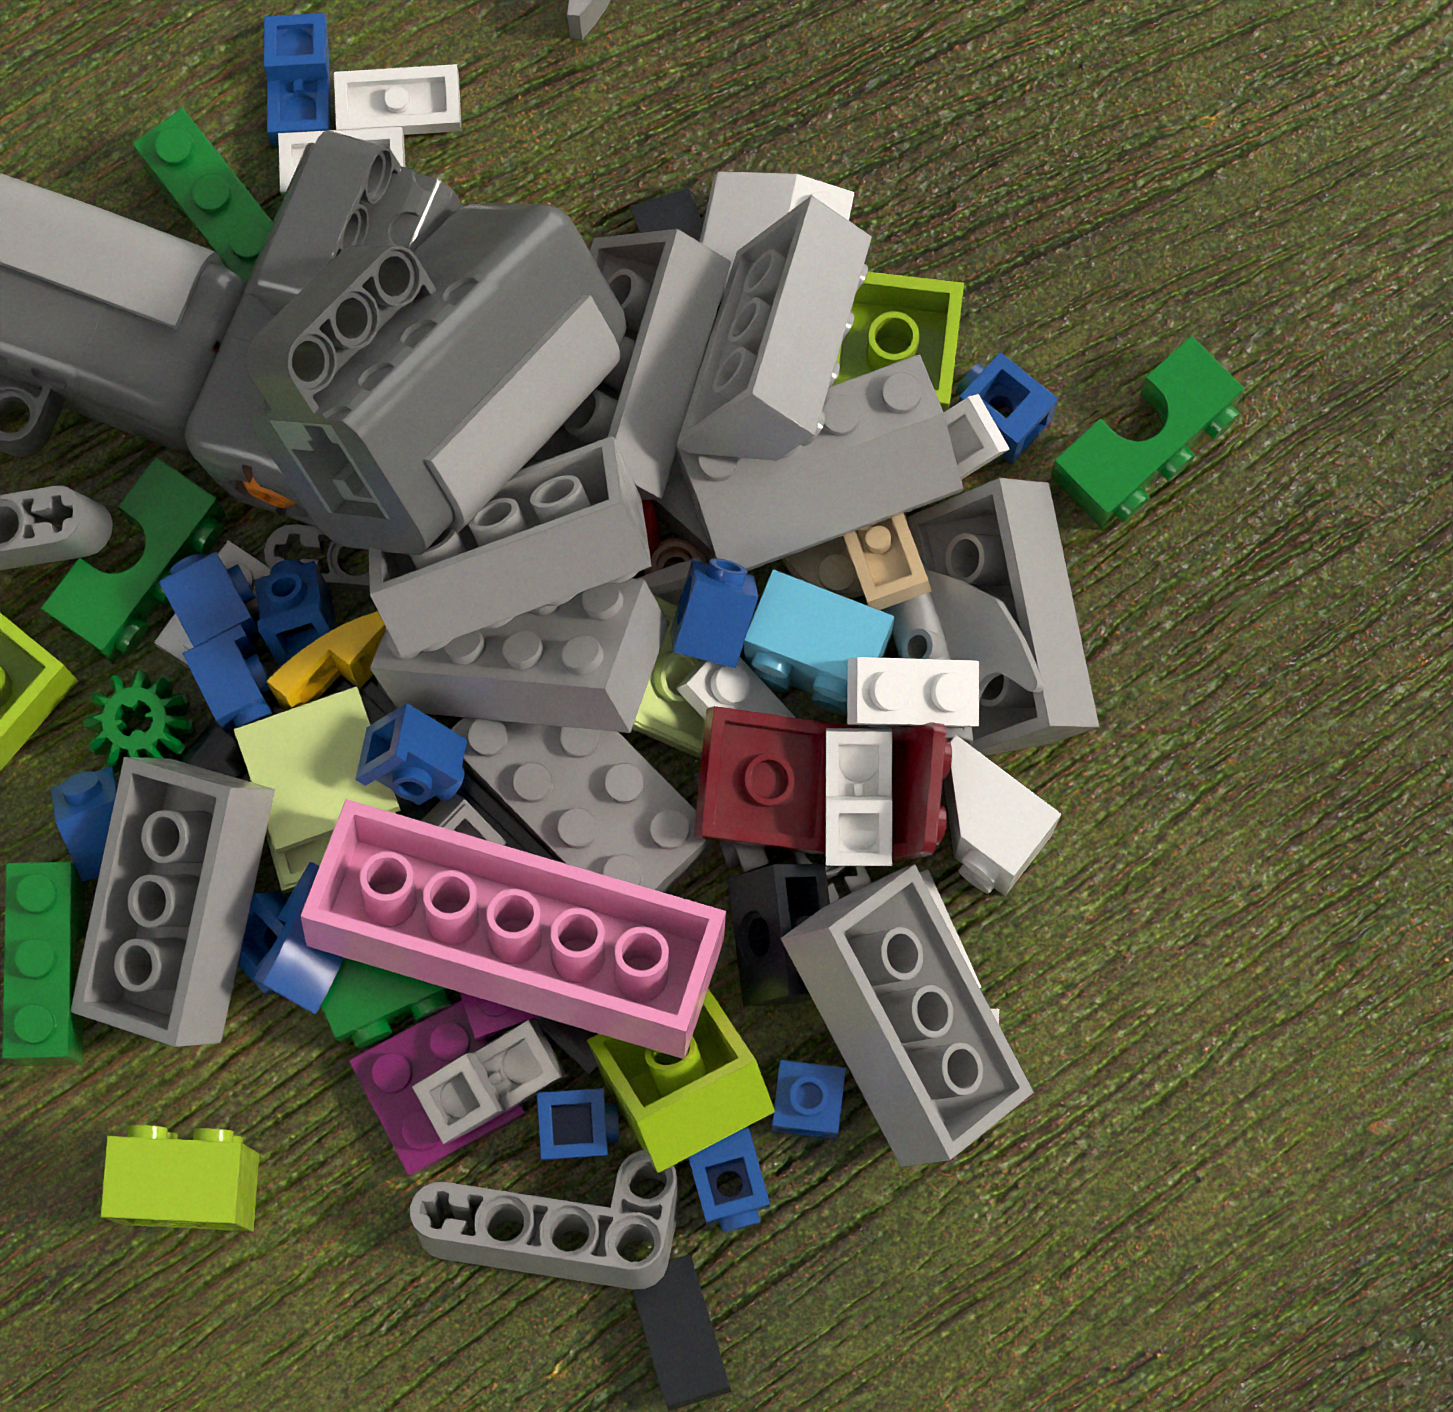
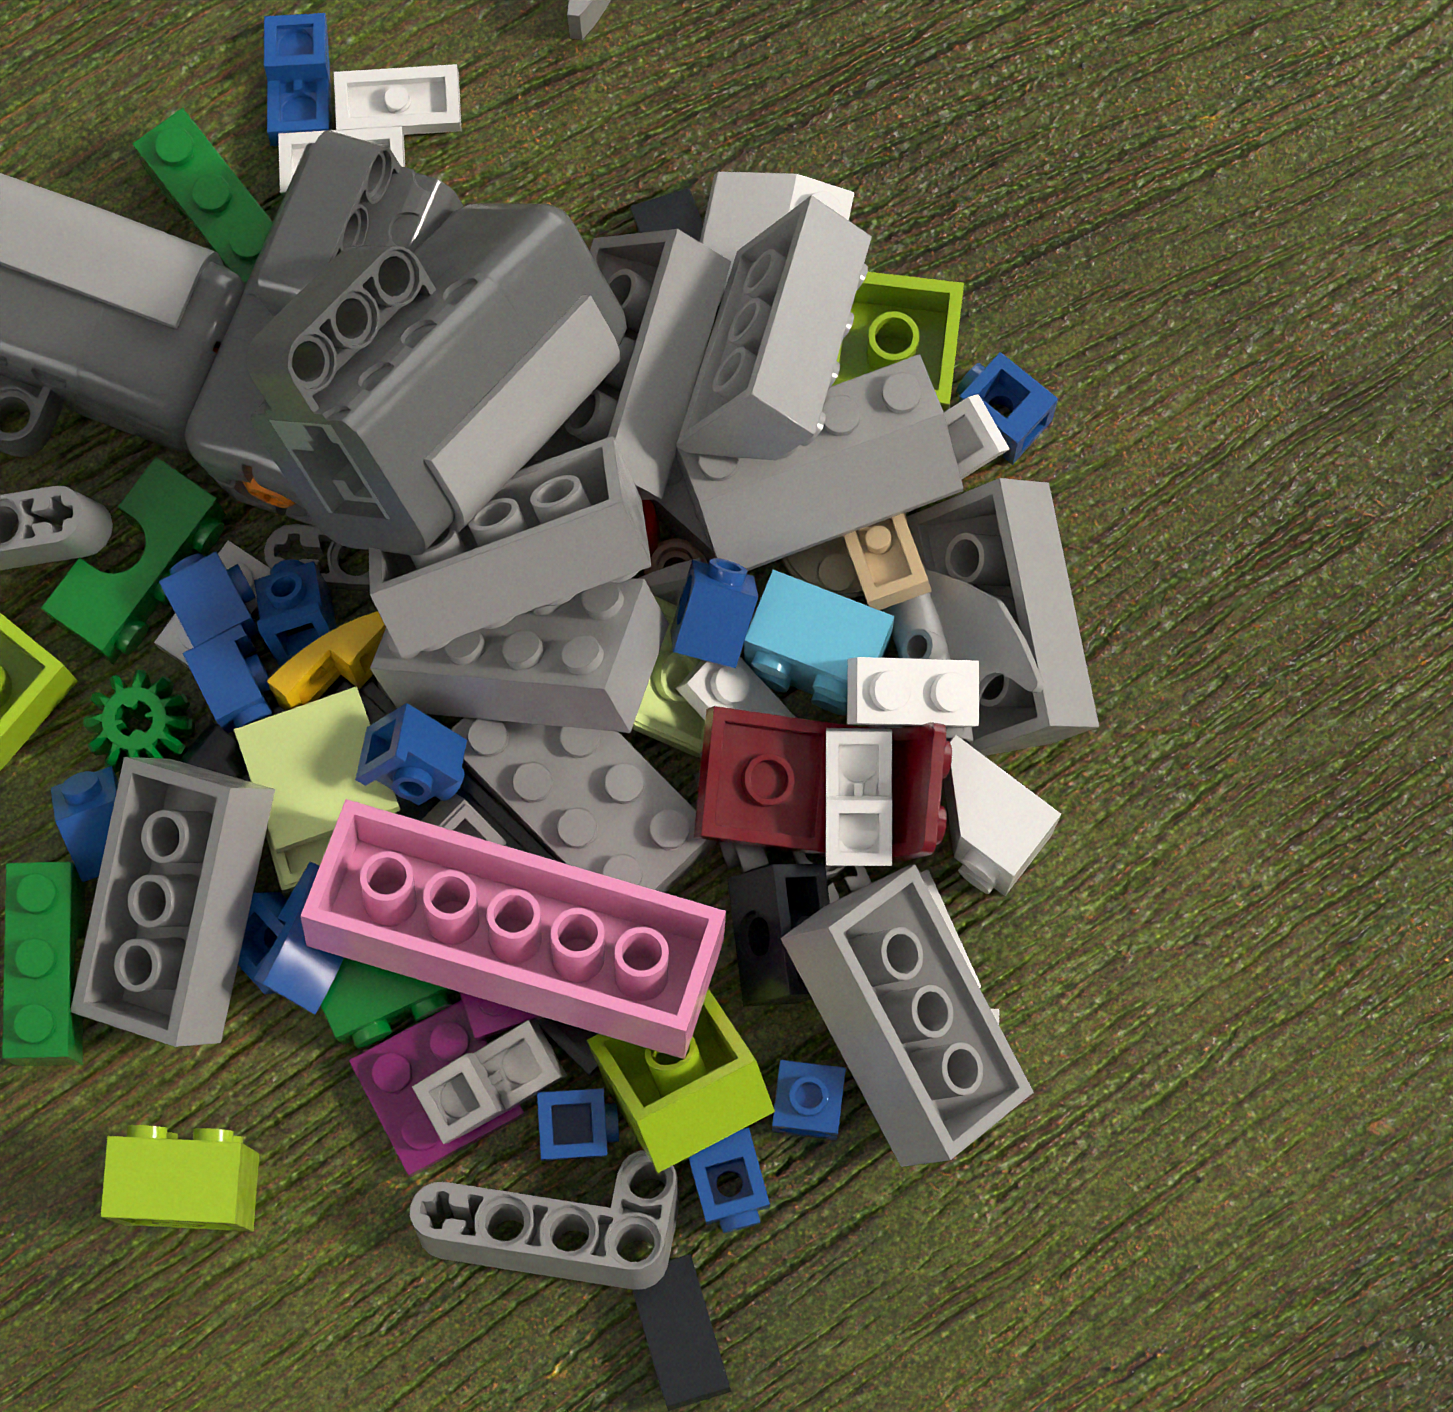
green arch [1050,335,1245,530] -> none

